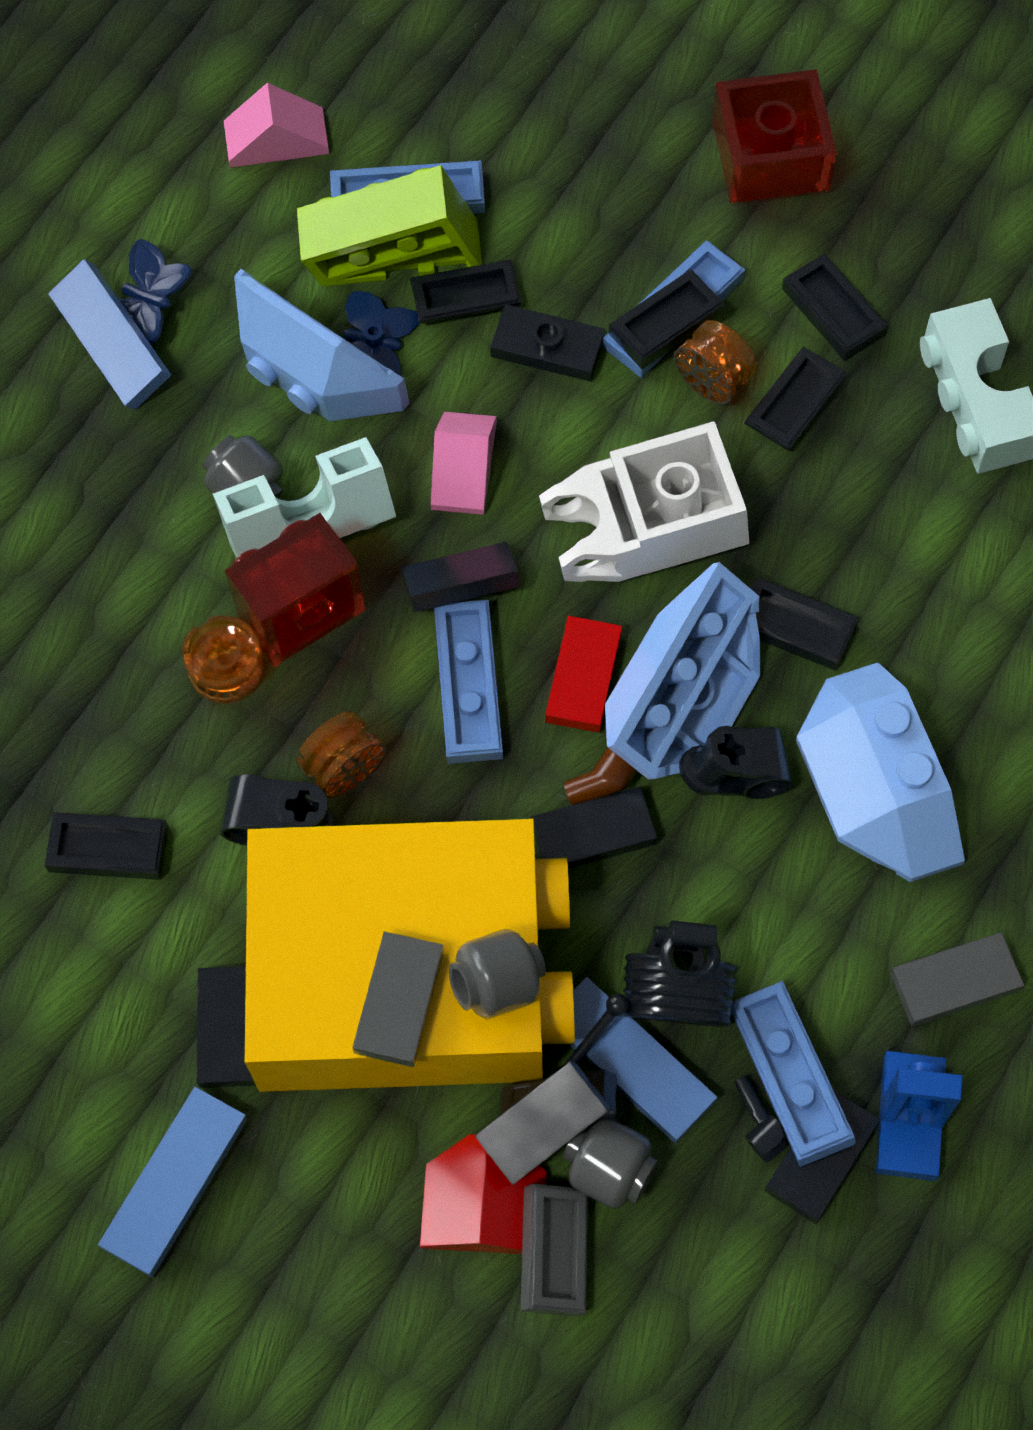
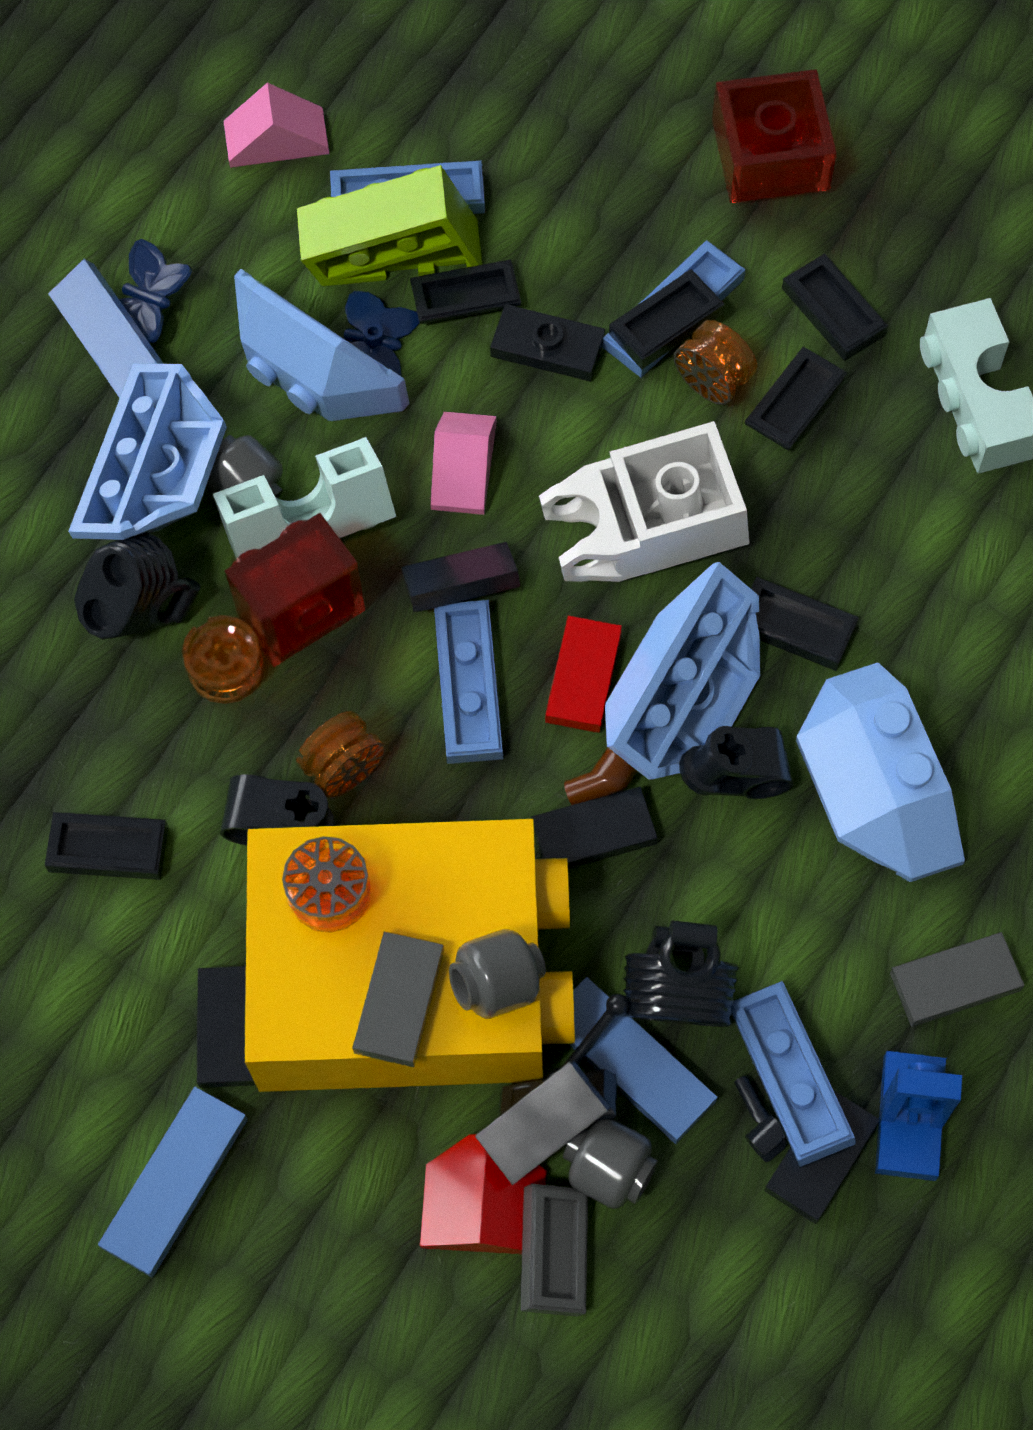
none -> light blue wedge [68,364,227,540]
none -> black piece [74,532,201,640]
none -> clear orange wheel [282,836,371,933]

